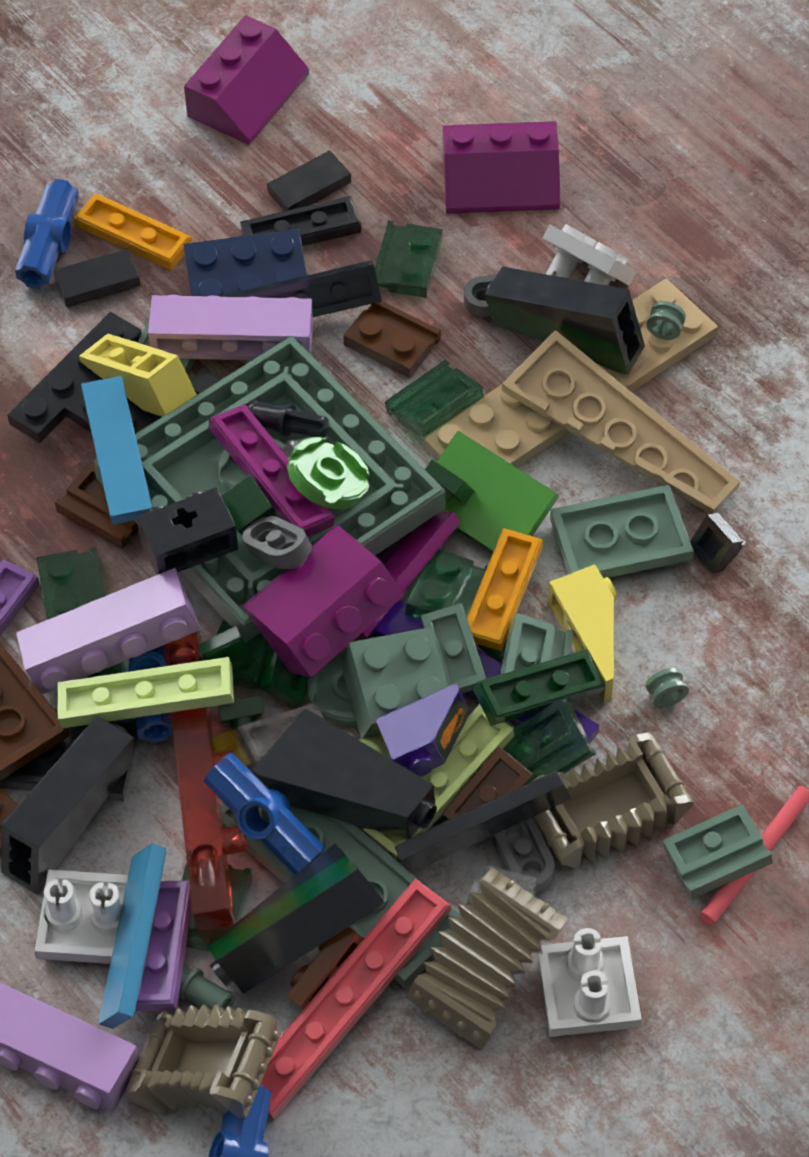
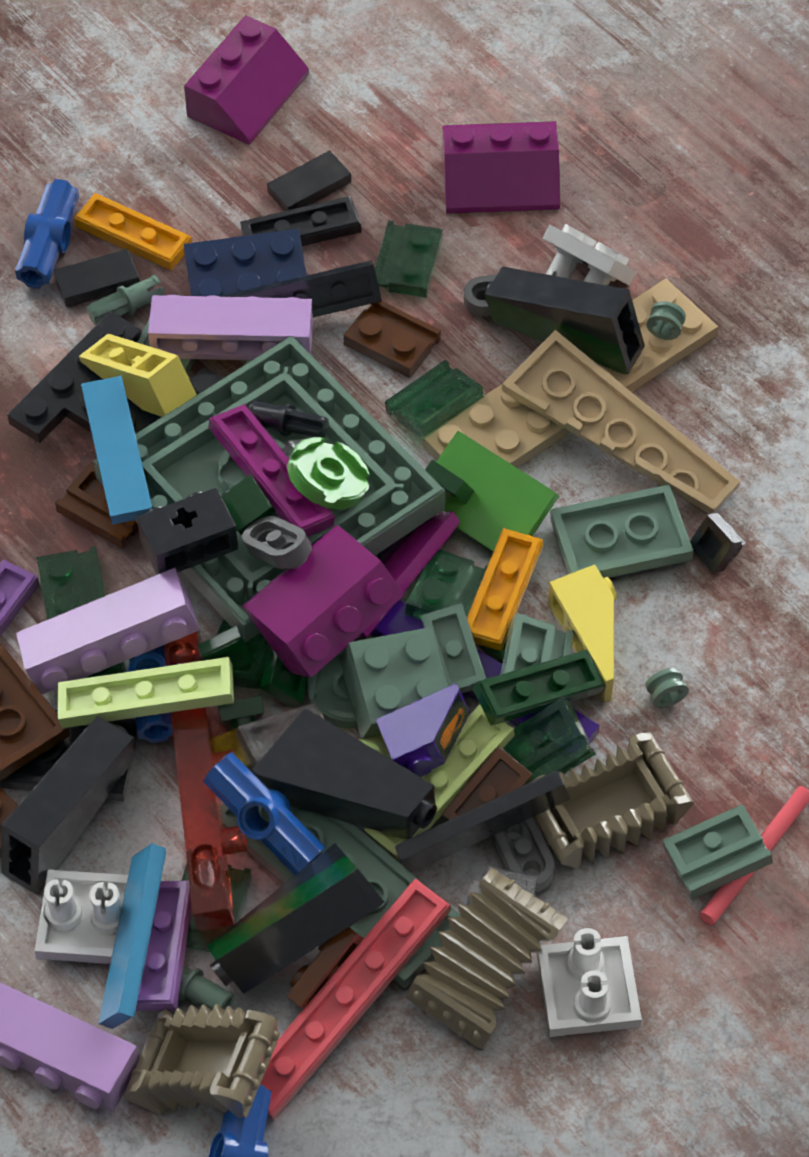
none -> sand green axle [87,275,165,325]

